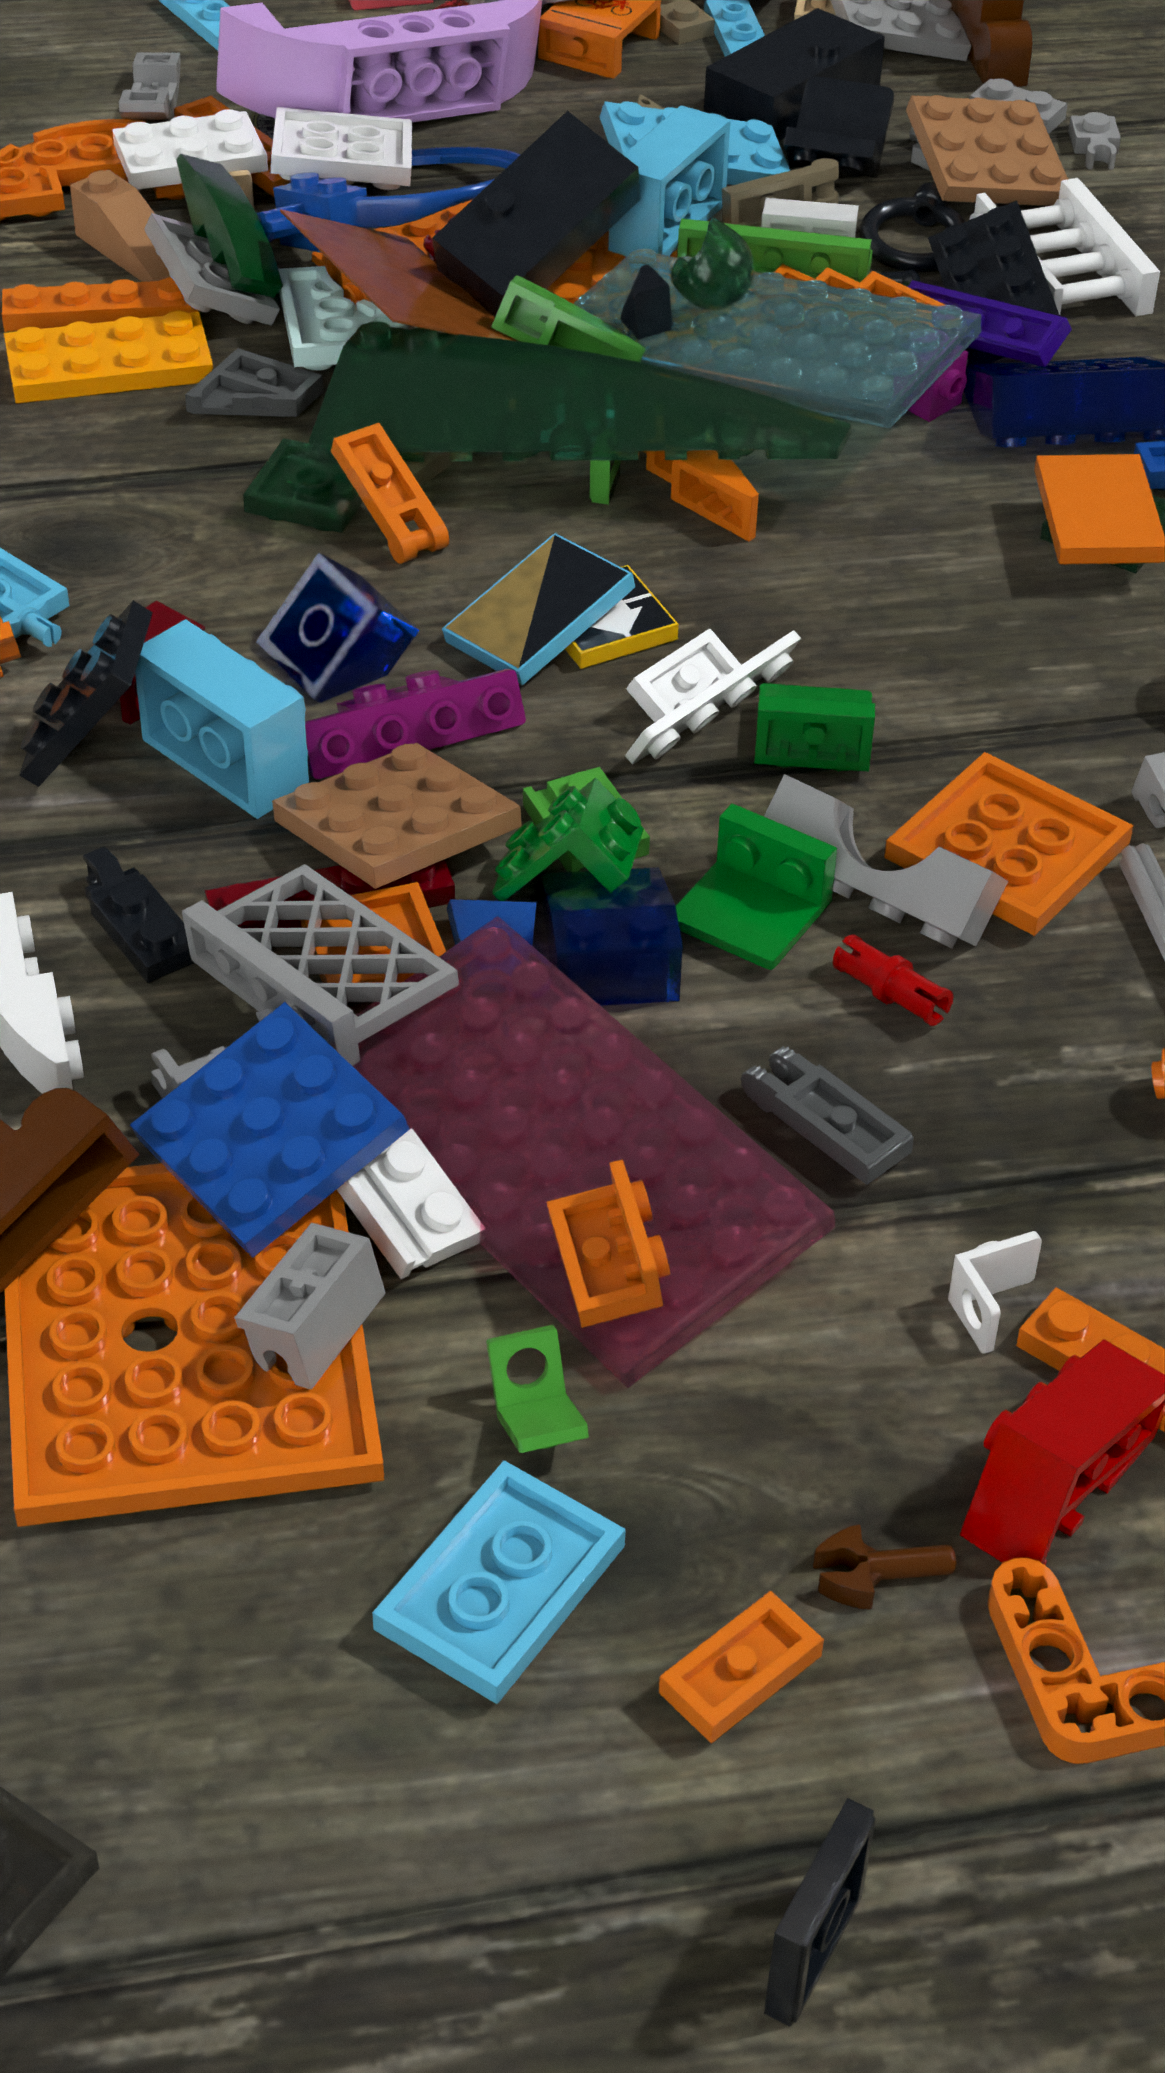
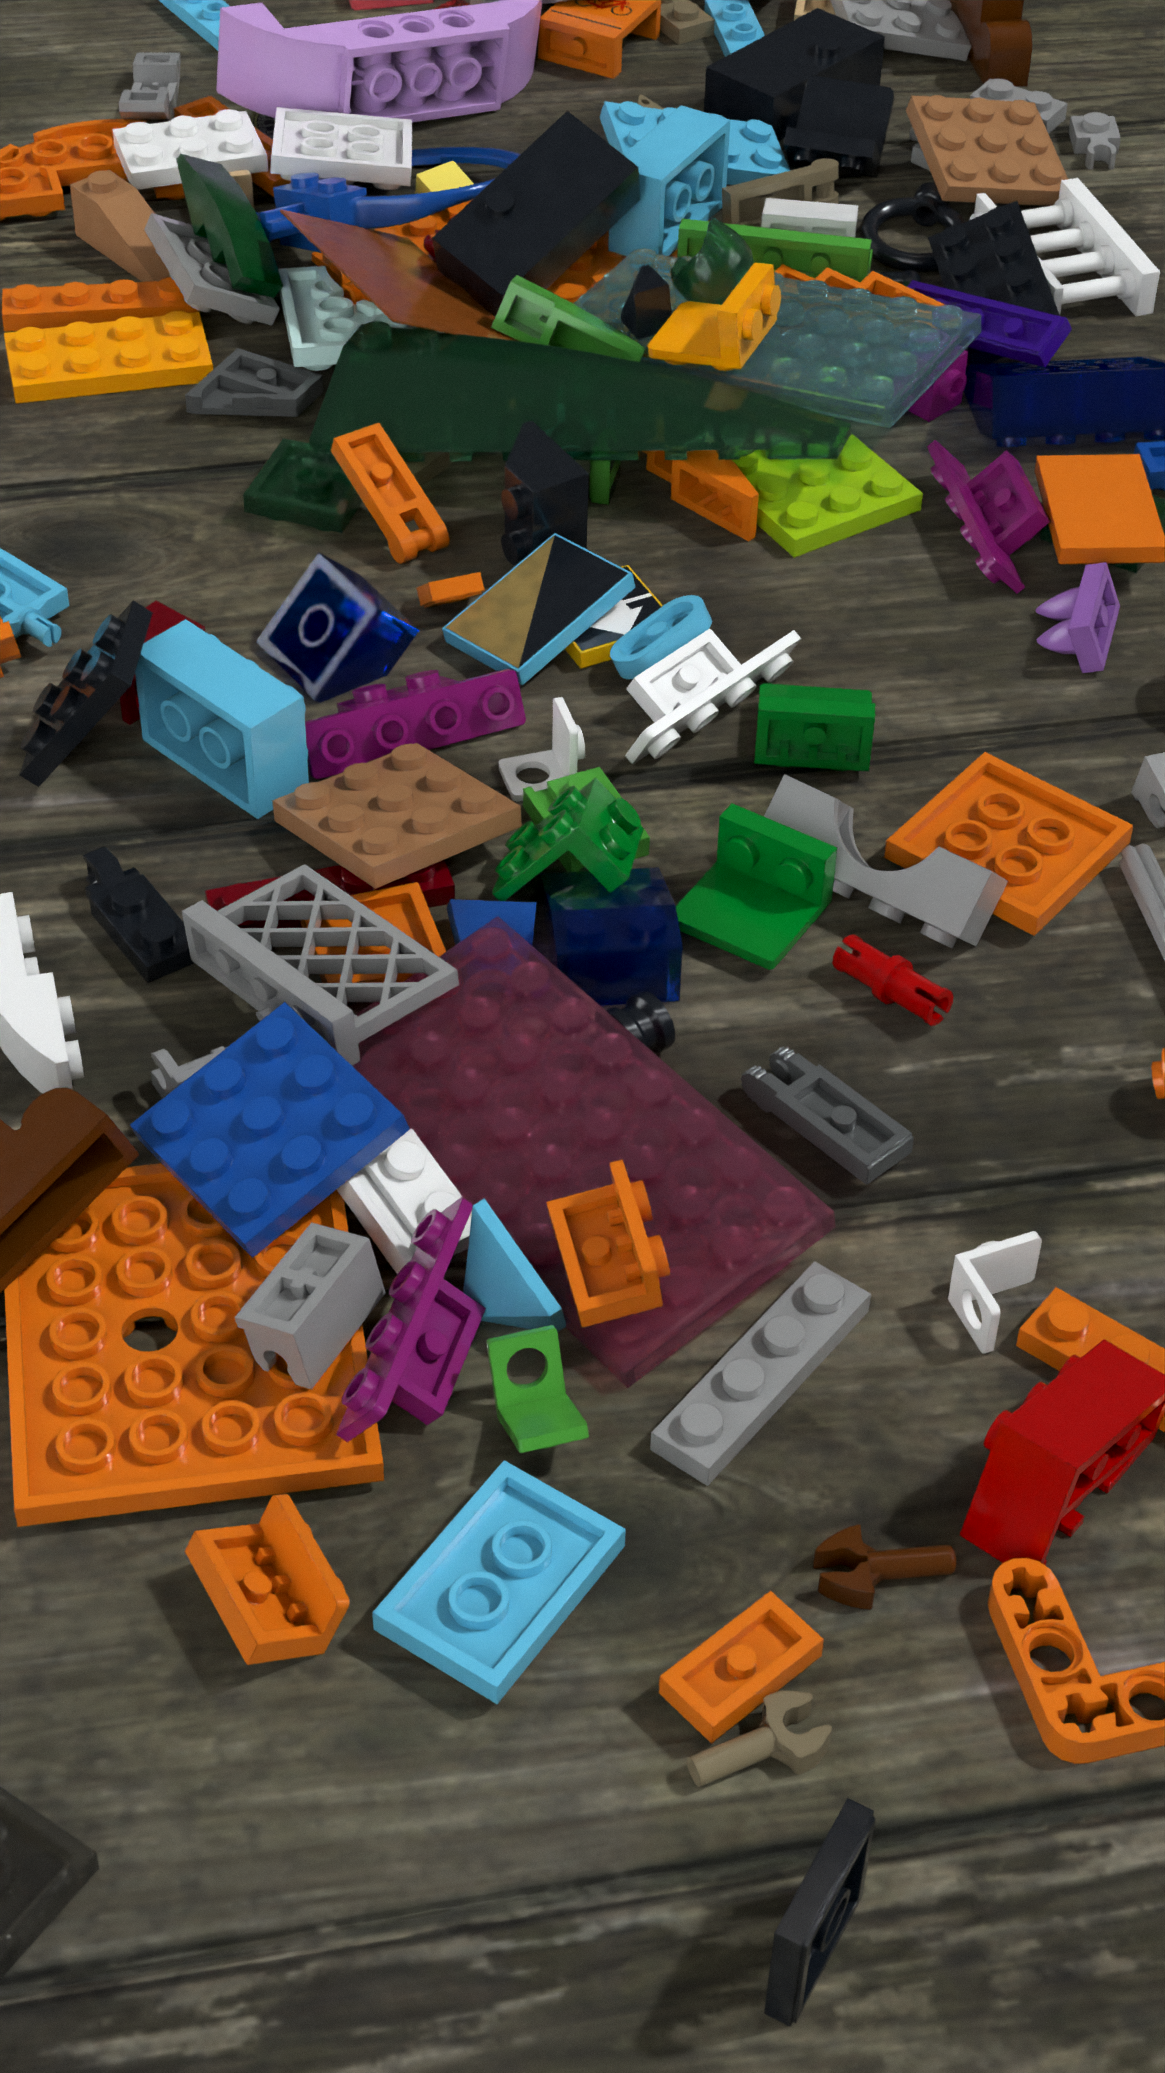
none -> orange bracket [185,1494,350,1665]
none -> magenta bracket [336,1197,486,1442]
none -> light yellow slope [415,161,474,194]
none -> orange tile [417,572,485,608]
none -> medium azure slope [463,1198,567,1332]
none -> white bracket [499,697,585,802]
none -> black slope [501,420,589,565]
none -> black wheel [596,991,675,1070]
none -> medium azure plate [610,595,712,679]
none -> light orange bracket [648,262,781,371]
none -> light grey plate [650,1261,871,1486]
none -> dark tan bar [687,1690,832,1787]
none -> lime plate [727,417,923,557]
none -> magenta bracket [927,440,1050,594]
none -> medium lavender tile [1035,562,1120,673]

